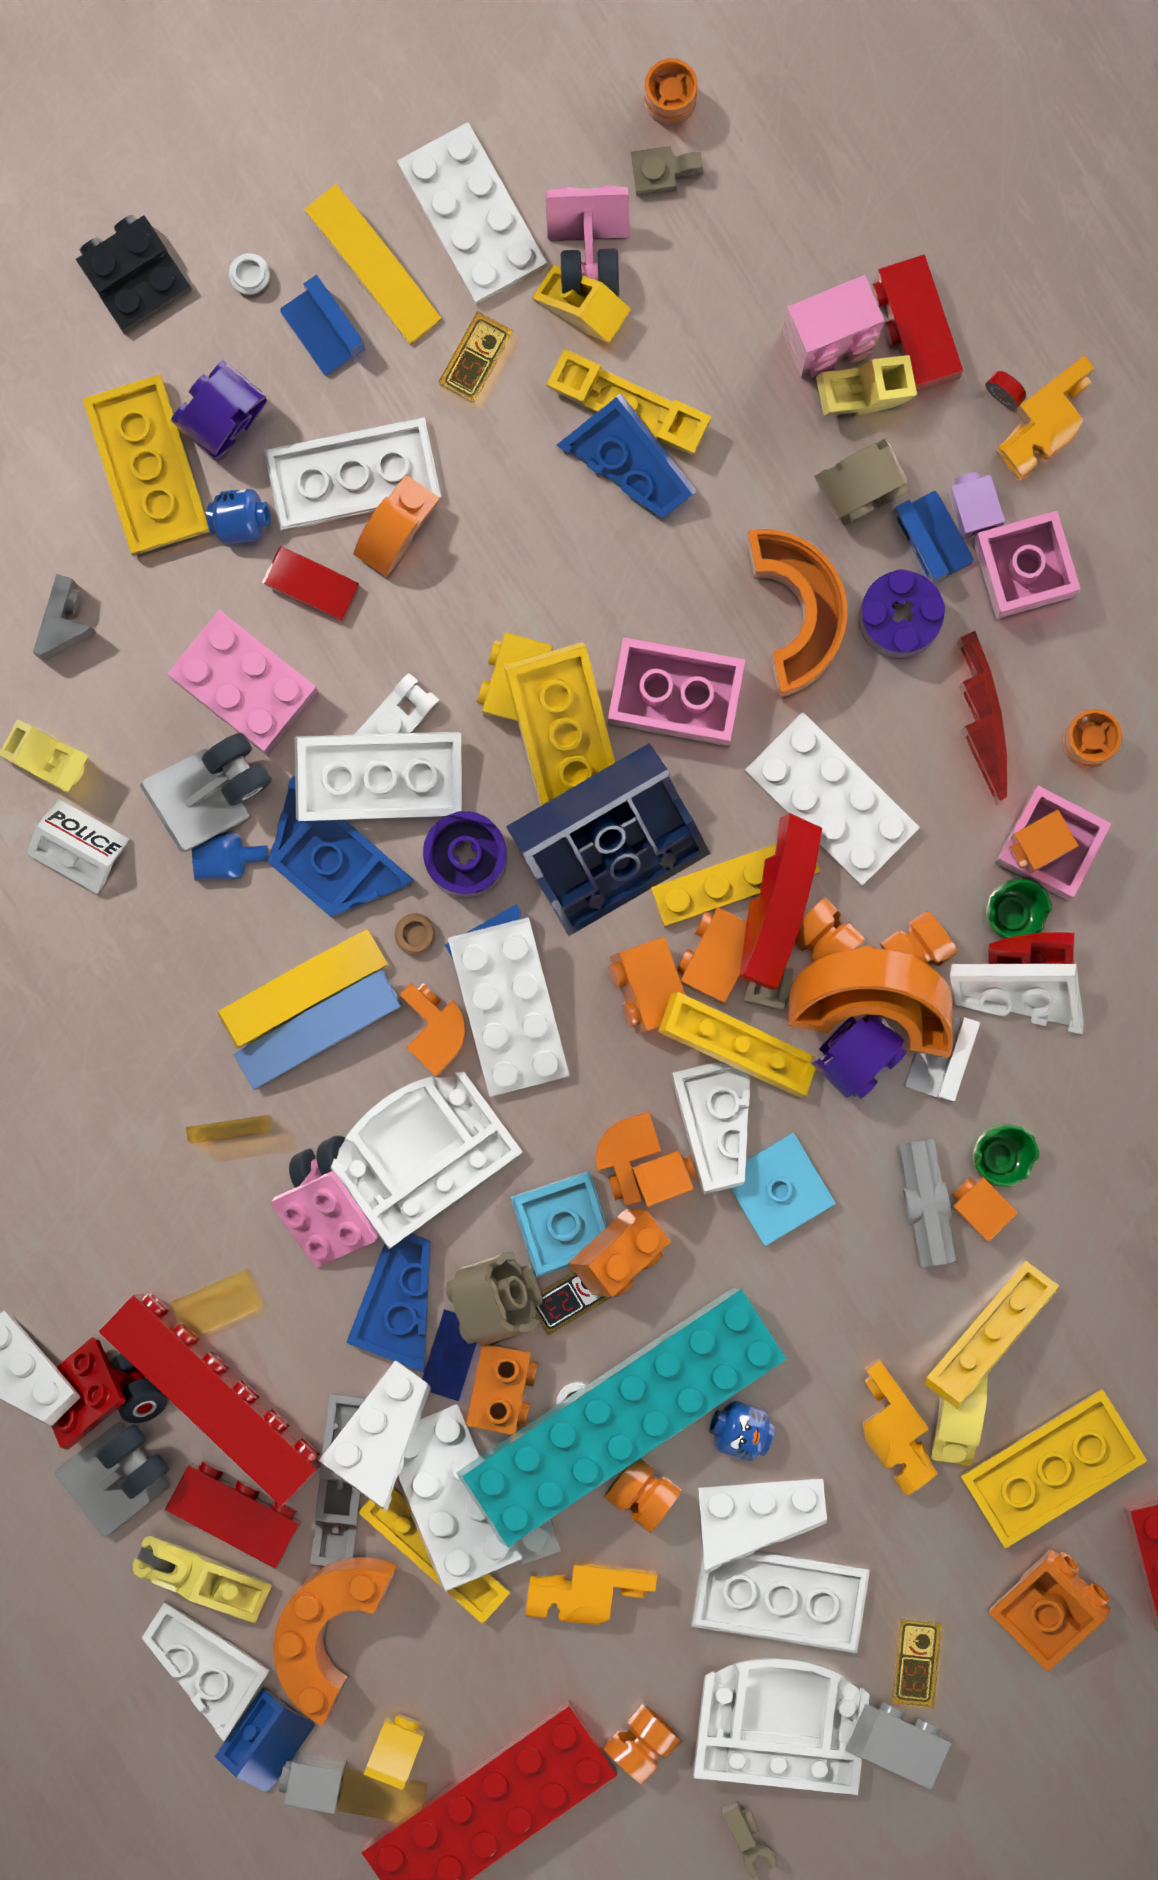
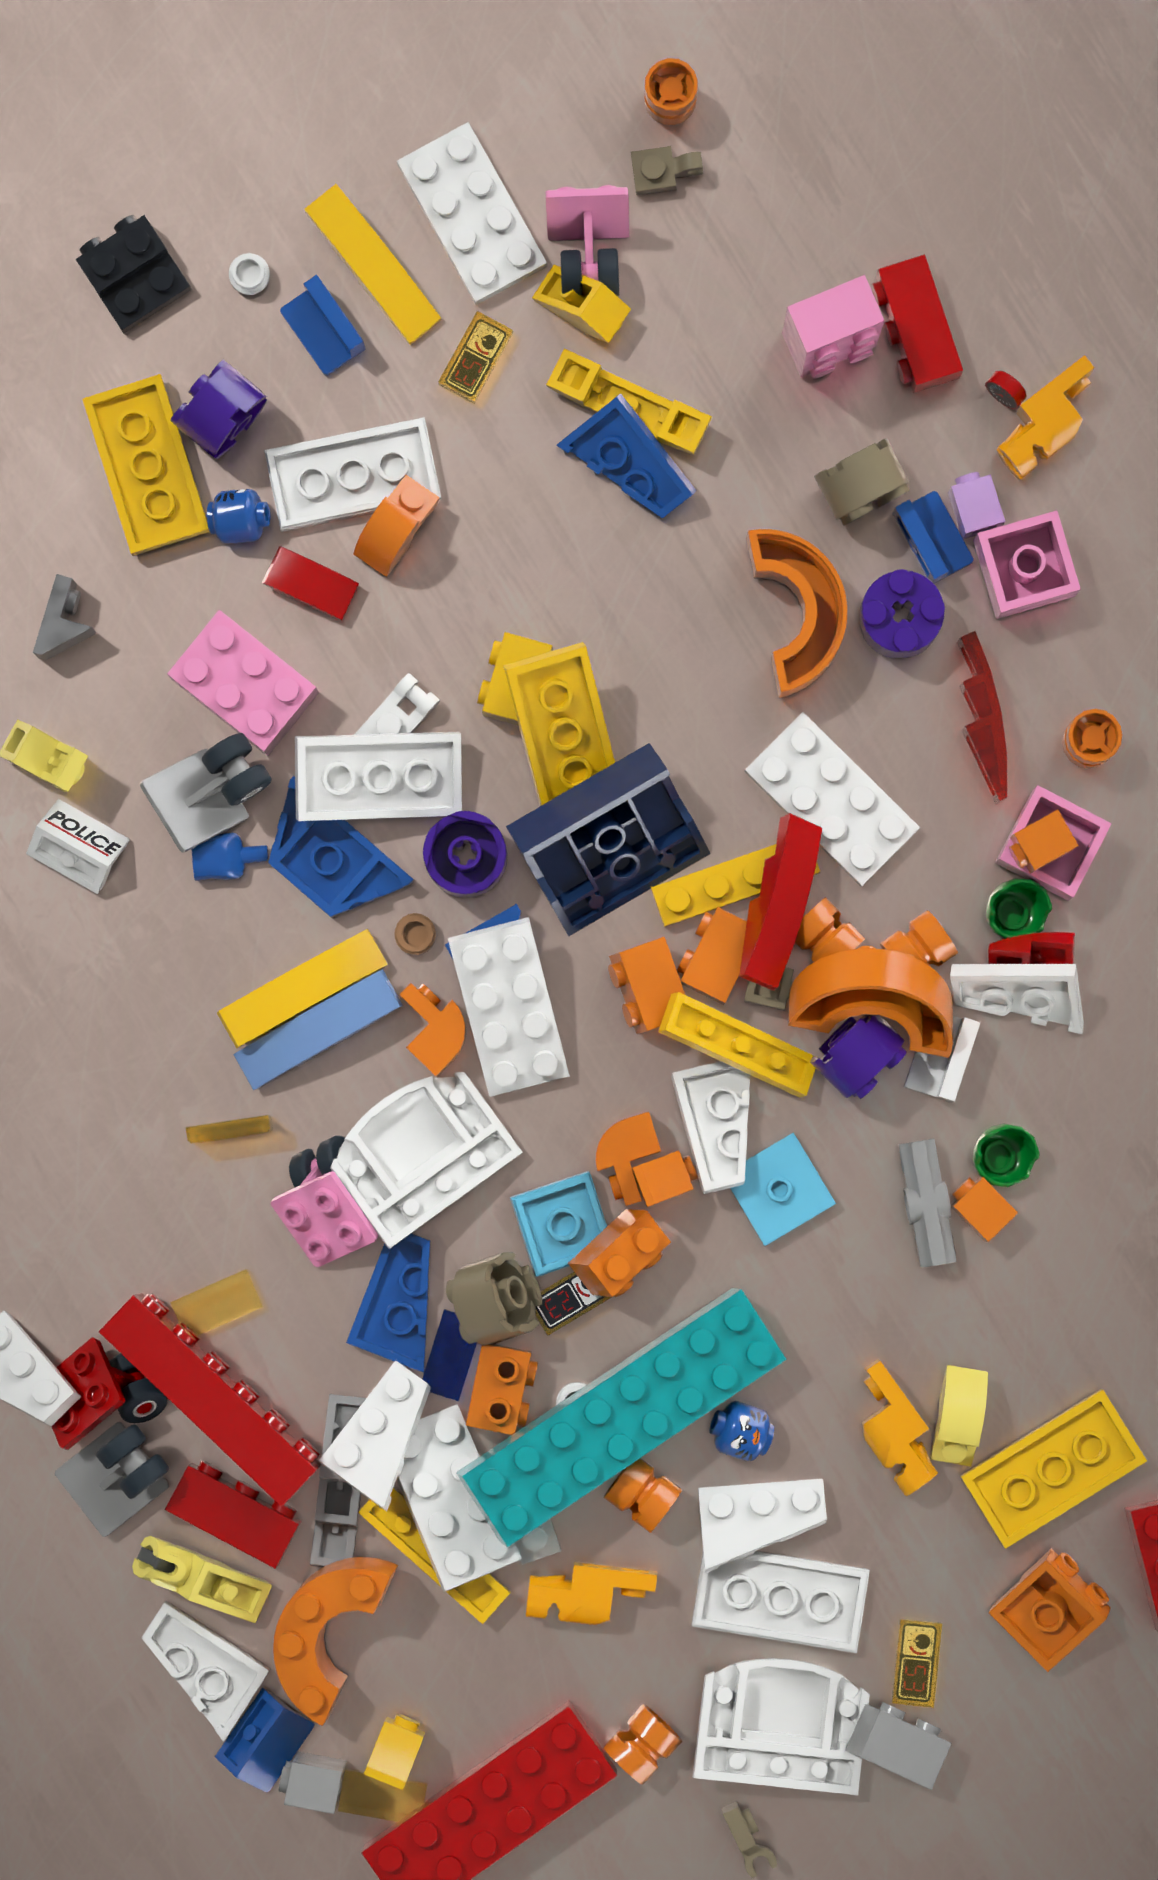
bright pink brick [608,637,746,747] -> none
light yellow brick [816,355,917,416] -> none
yellow plate [924,1261,1059,1409] -> none

